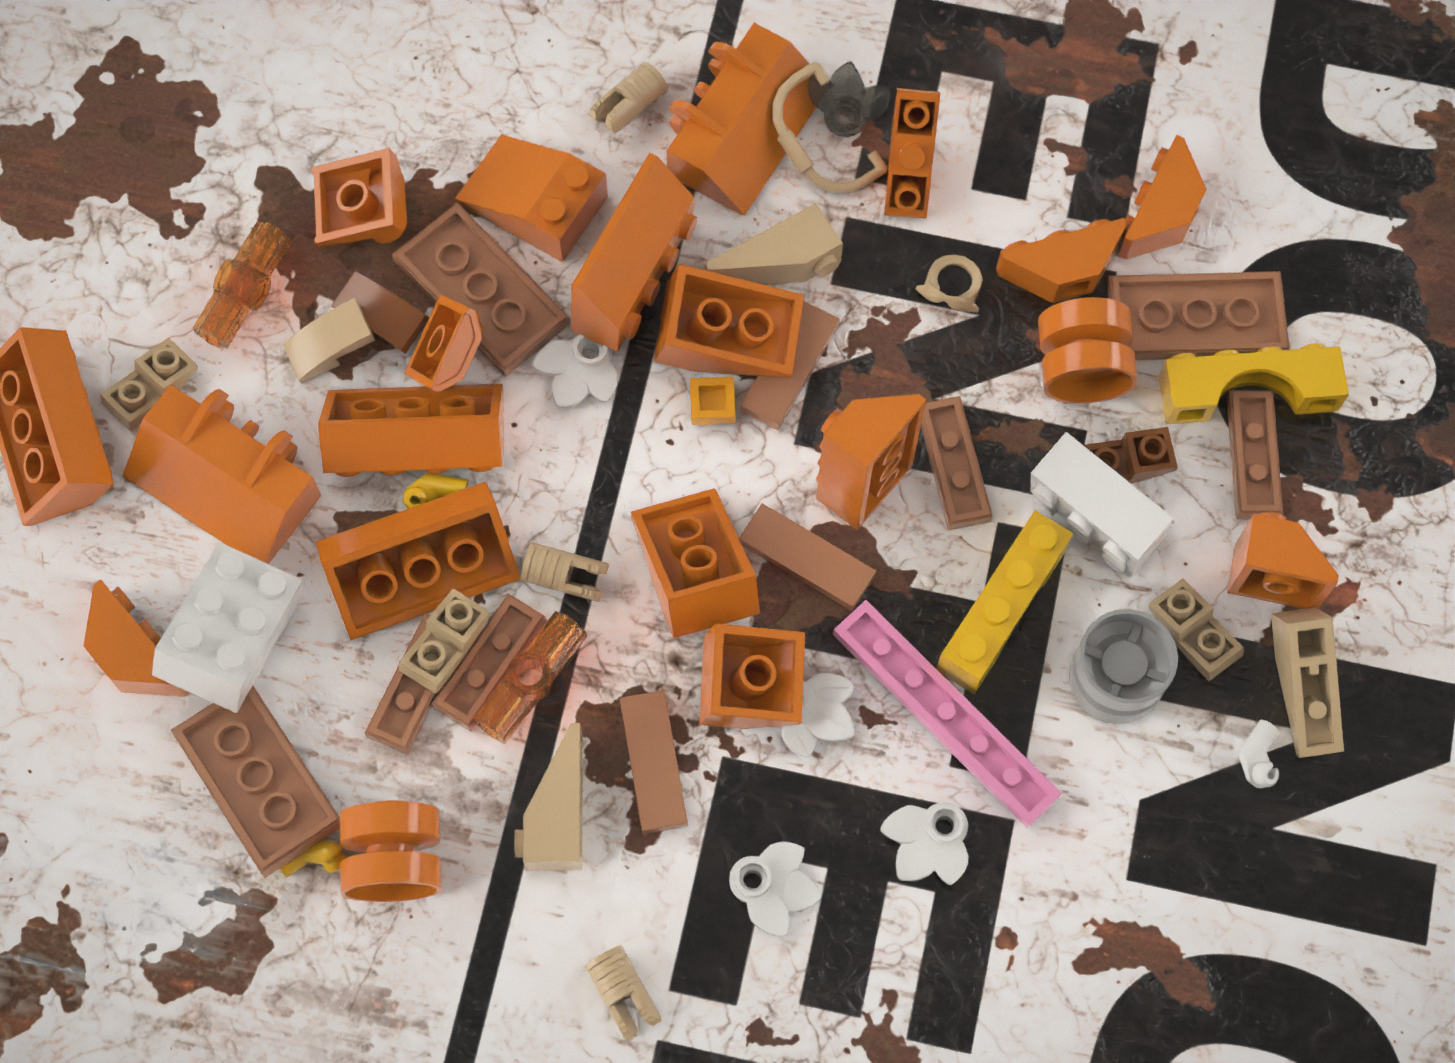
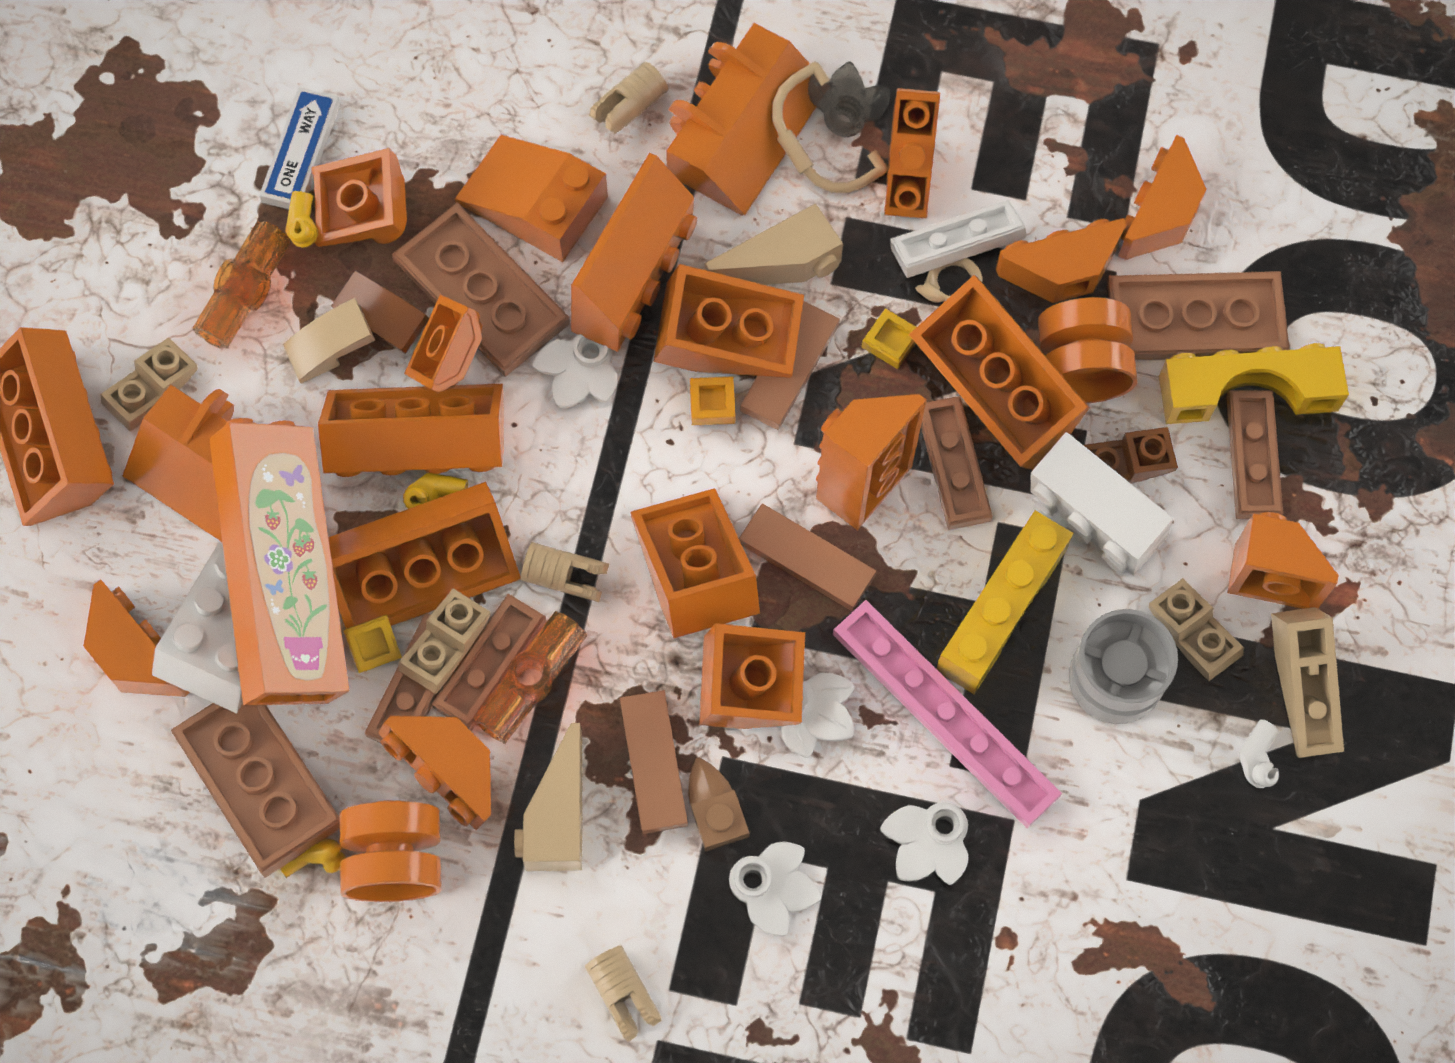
none -> brick [209,418,350,705]
none -> tile [259,87,341,209]
none -> yellow arm [285,191,318,248]
none -> yellow tile [343,614,402,673]
none -> orange slope [378,716,491,831]
none -> medium nougat plate [688,757,750,852]
none -> yellow tile [861,308,916,369]
none -> white tile [890,199,1026,278]
none -> orange slope [909,275,1090,470]

